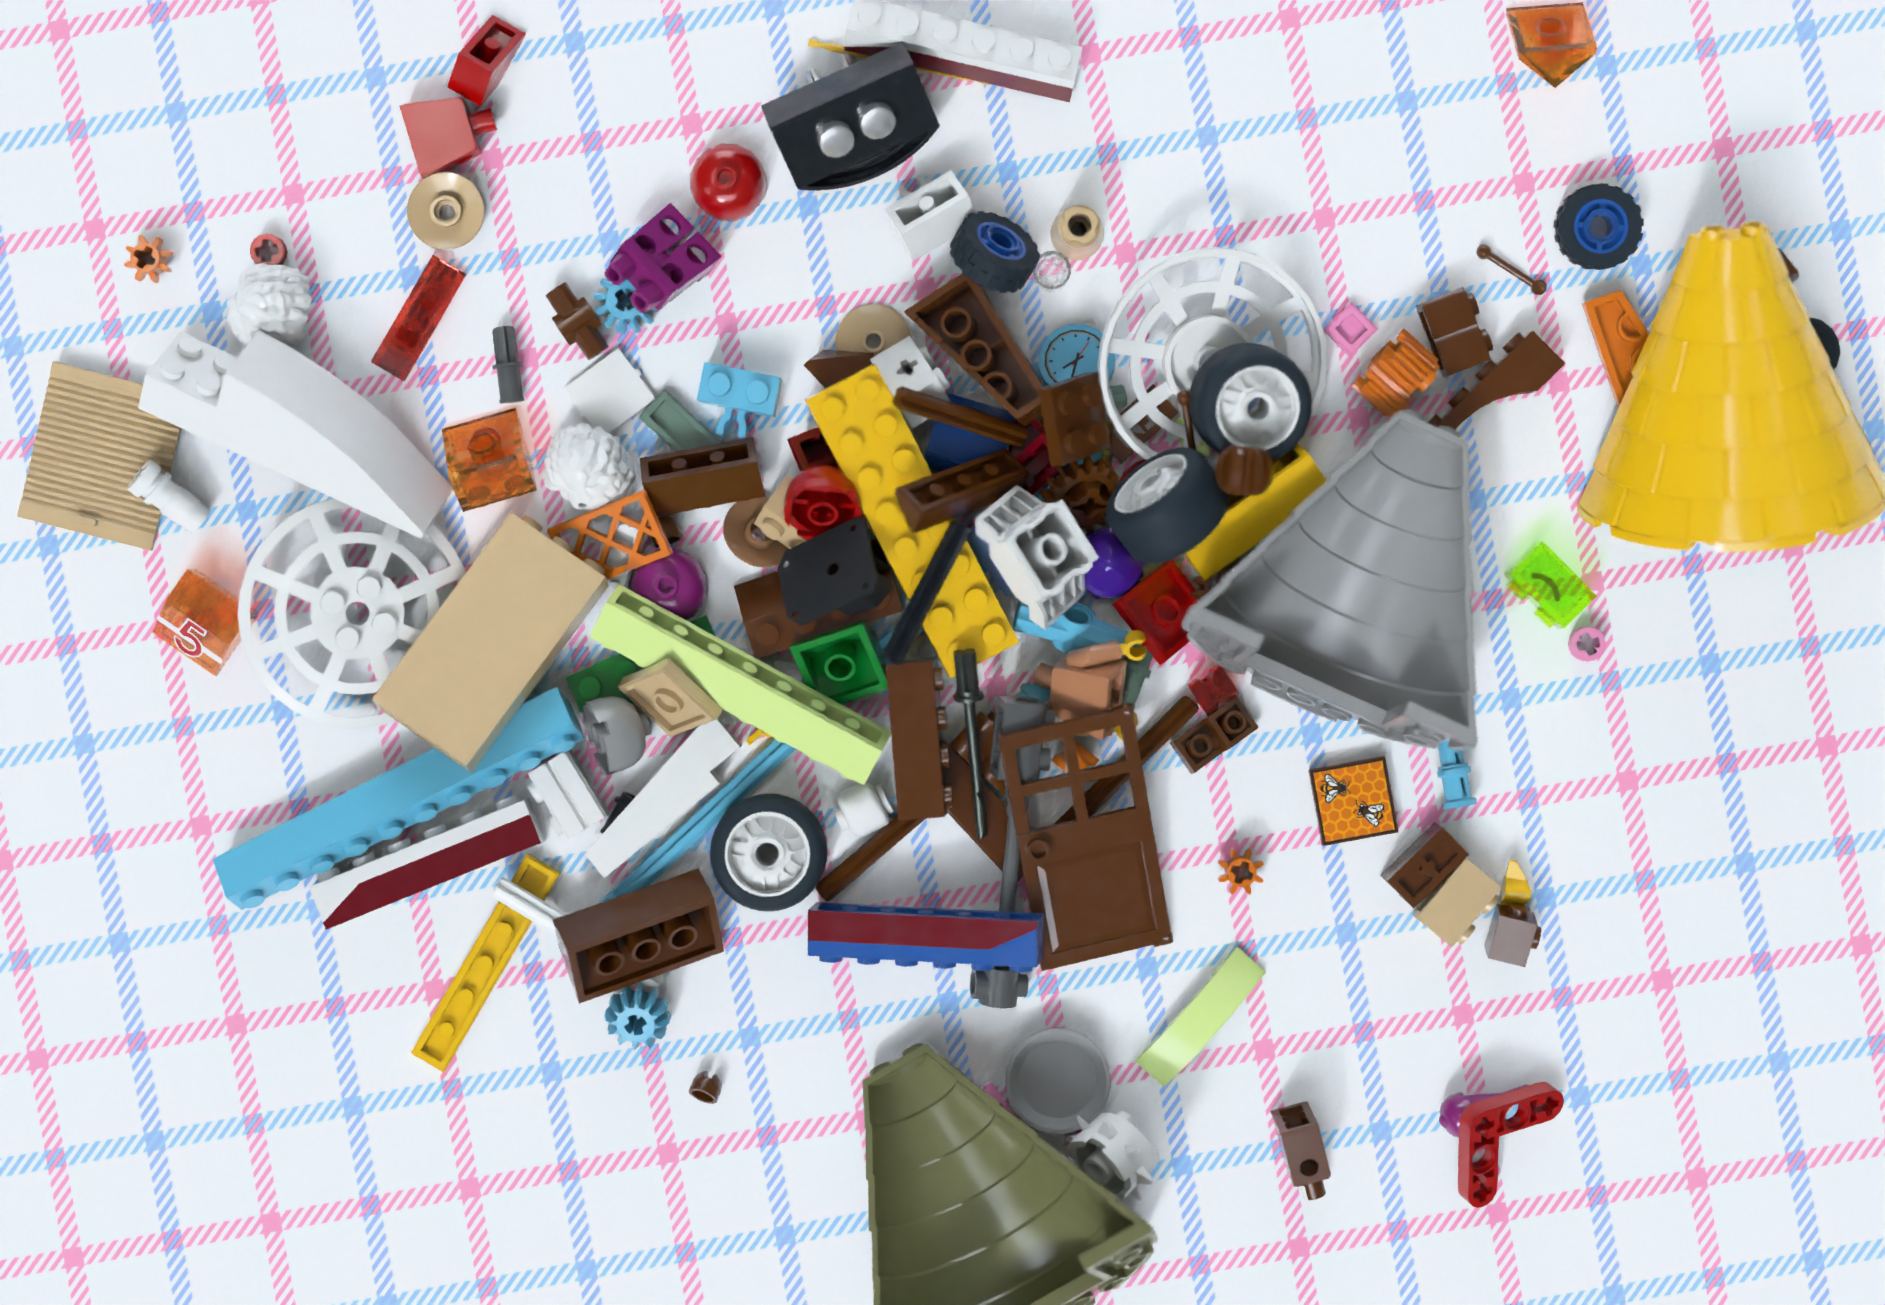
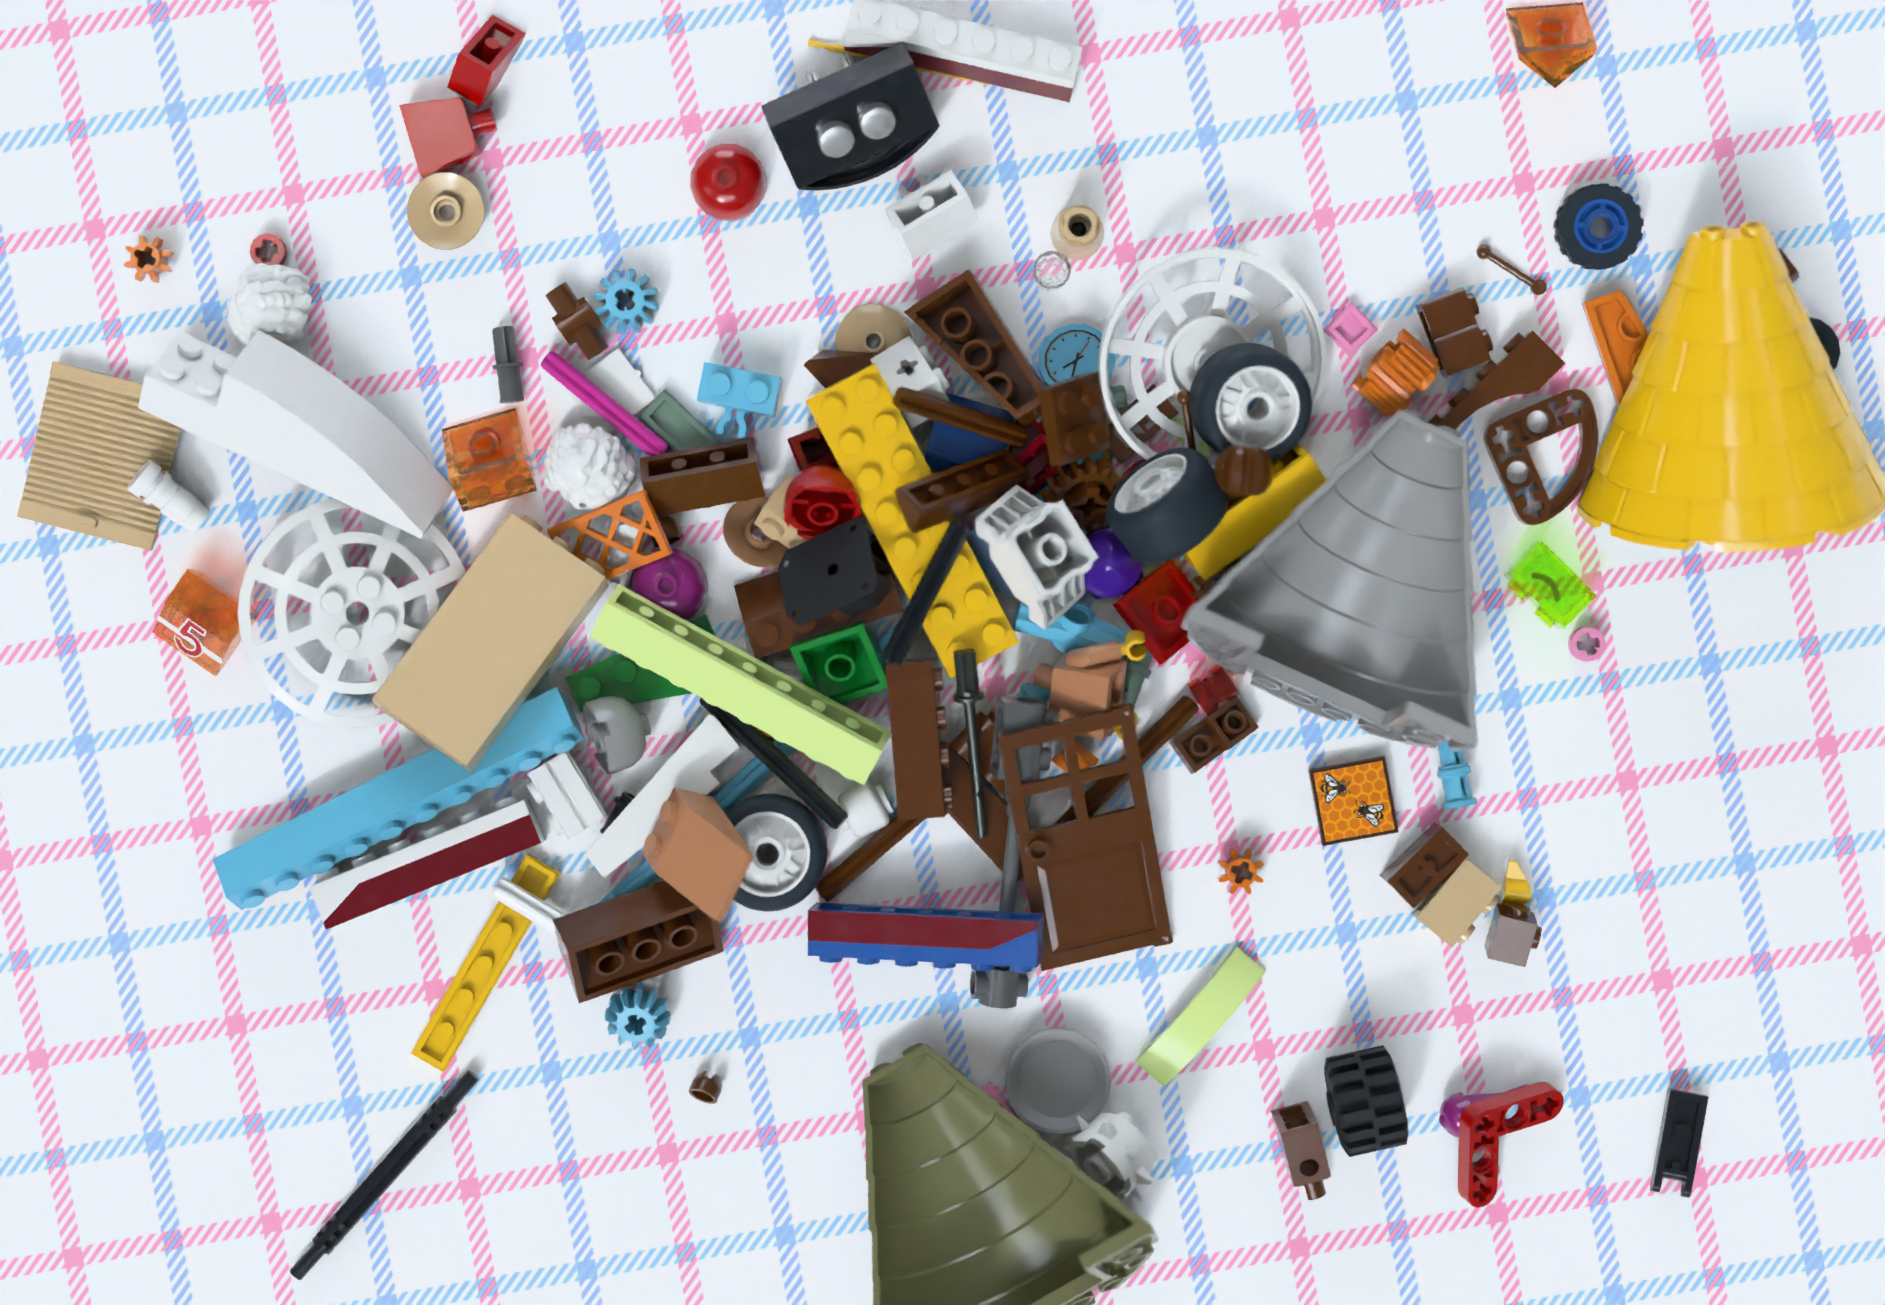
clear red slope [371,255,466,381] -> none
magenta hips [604,202,722,313] -> none
tan tile [618,659,723,737] -> none
black wheel [950,211,1040,293] -> none
none -> black axle [289,1070,480,1281]
none -> dark pink axle [540,351,669,456]
none -> nougat slope [642,787,755,922]
none -> black axle [699,698,848,829]
none -> black wheel [1324,1045,1409,1157]
none -> reddish brown beam [1483,389,1598,526]
none -> black hinge [1650,1088,1709,1198]

